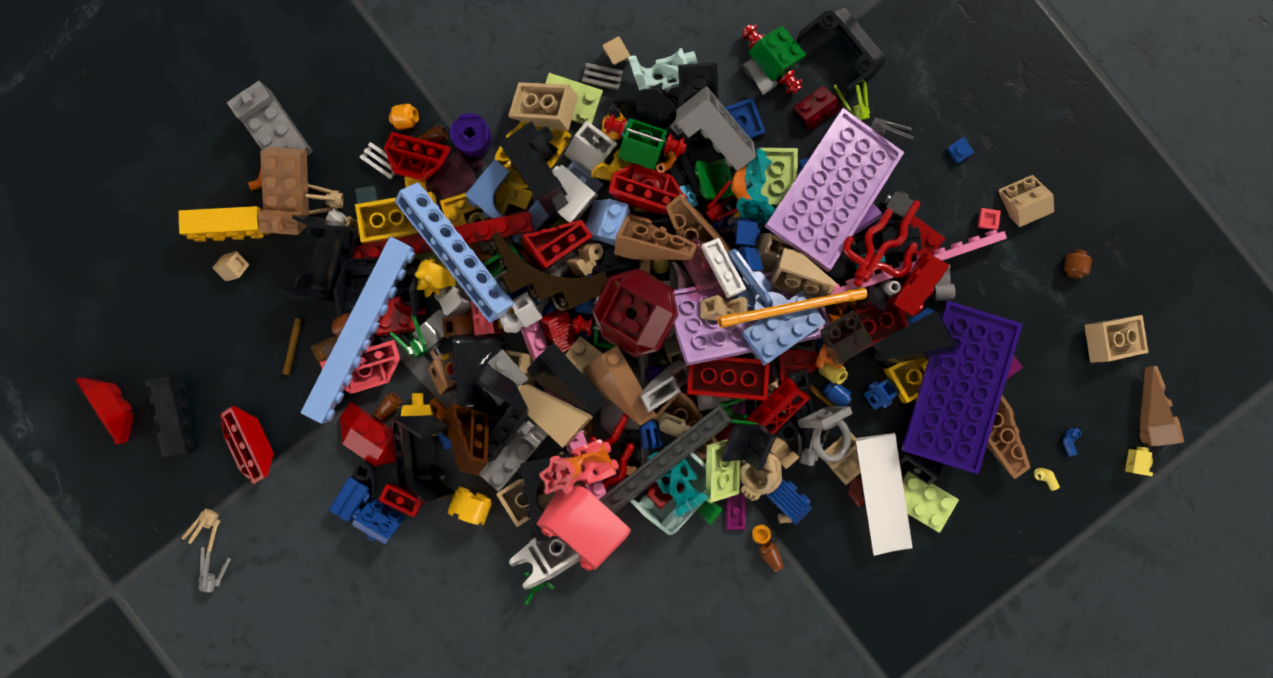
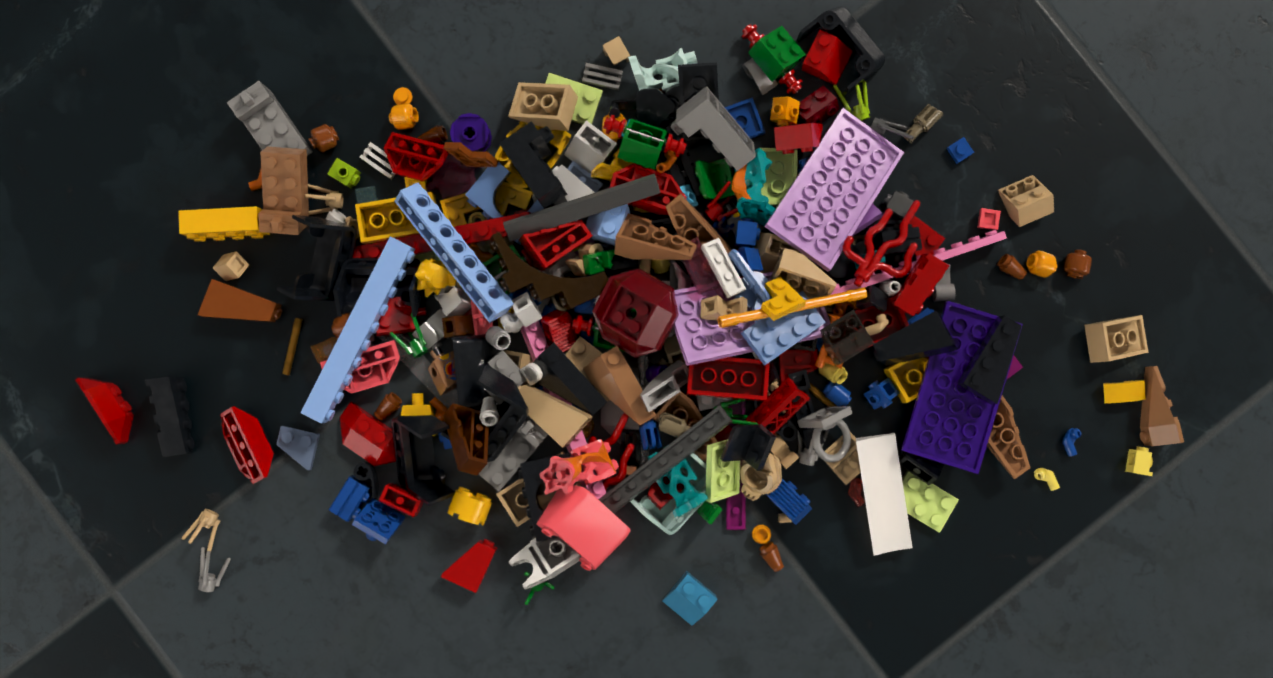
none -> dark orange slope [198,279,282,322]
none -> sand blue wing [276,426,320,470]
none -> dark orange head [308,124,339,152]
none -> lime brick [327,158,361,189]
none -> light orange plate [393,87,413,105]
none -> red slope [441,539,497,593]
none -> dark orange tile [444,142,499,167]
none -> white cone [479,397,499,426]
none -> light grey brick [485,326,511,350]
none -> dark grey tile [503,174,660,241]
none -> white tile [520,363,543,386]
none -> green slope [583,249,615,275]
none -> dark azure slope [662,571,718,626]
none -> yellow plate [761,276,806,321]
none -> light orange brick [770,96,800,127]
none -> red slope [774,123,823,155]
none -> red slope [802,30,853,86]
none -> tan arm [863,314,889,337]
none -> dark tan arm [904,104,943,143]
none -> black wedge [957,315,1022,404]
none -> dark orange cone [997,254,1027,280]
none -> light orange head [1026,250,1057,278]
none -> yellow slope [1103,380,1146,403]

